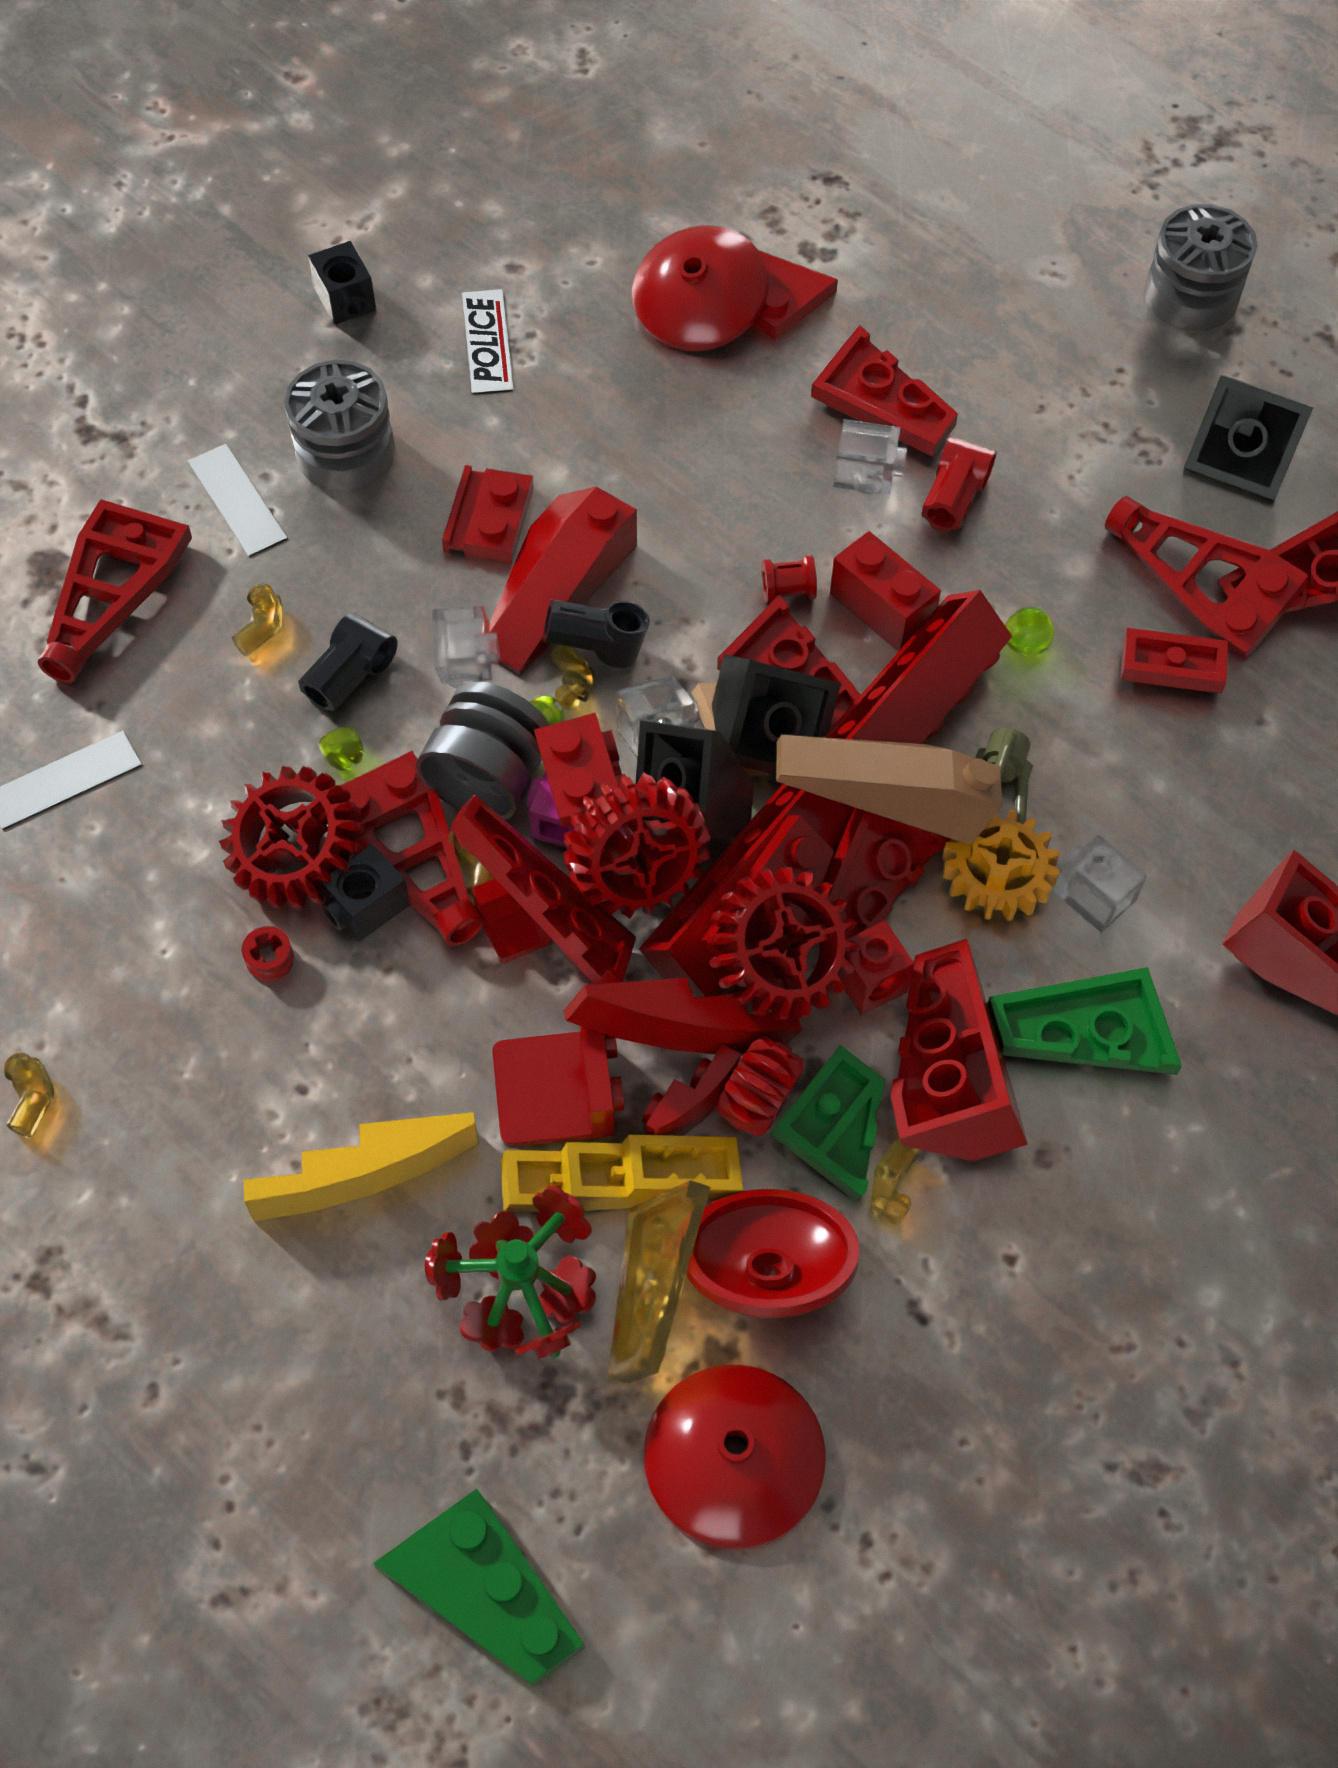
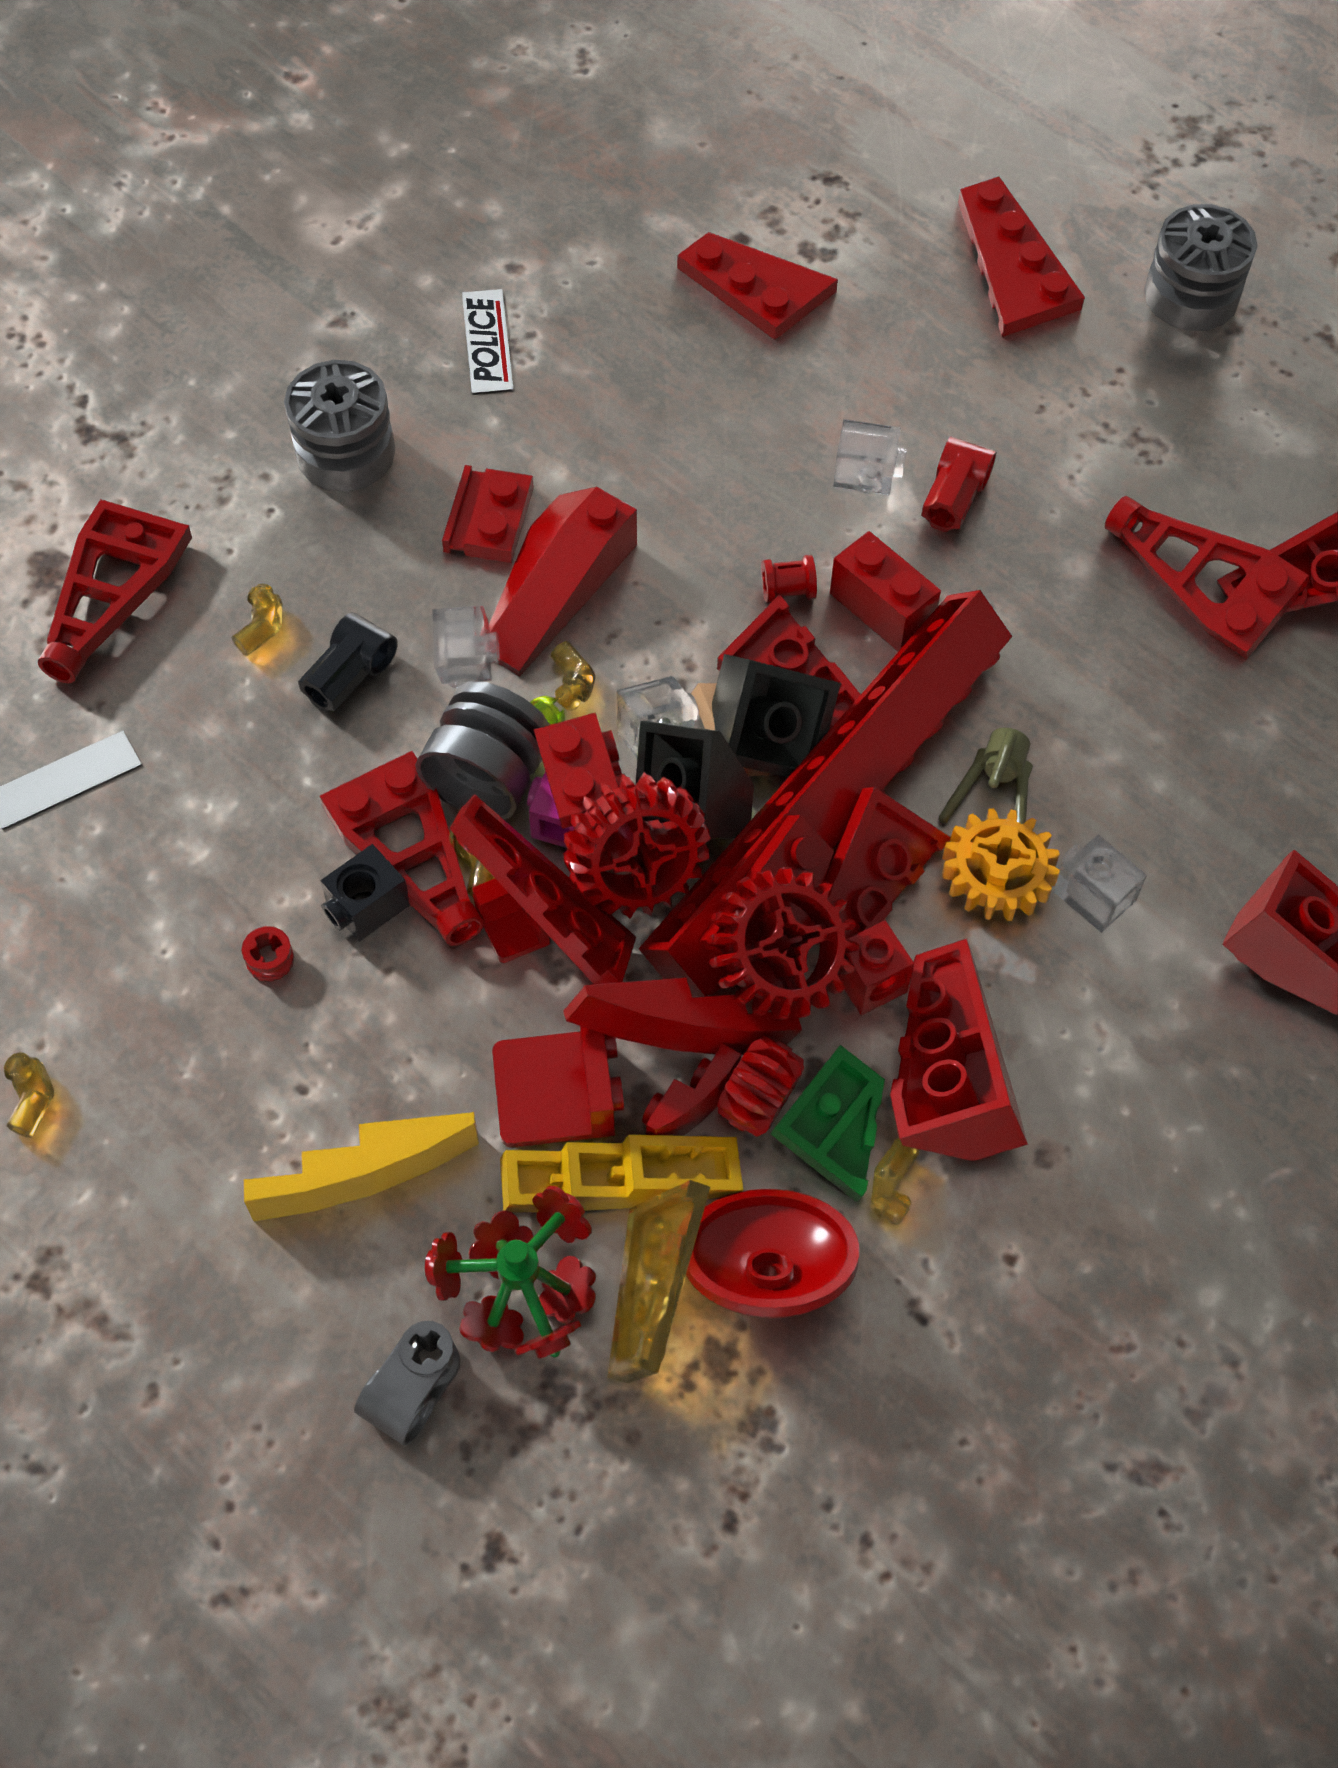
white sticker [188,444,287,556] -> none
red gear [219,765,366,910] -> none
black brick [308,241,376,325] -> none
clear neon green hinge [318,726,364,771] -> none
green wing [373,1488,585,1687] -> none
black piece [543,599,650,668] -> none
red dish [632,225,769,351] -> none
red dish [644,1365,826,1550] -> none
medium nougat wedge [776,735,1003,845] -> none
red wing [811,325,958,457] -> none
green wing [987,967,1182,1075] -> none
clear neon green plate [1005,607,1055,656] -> none
red plate [1120,627,1228,694] -> none
pearl dark grey slope [1184,375,1314,500] -> none
none -> flat silver piece [354,1321,460,1446]
none -> red wing [958,176,1085,337]

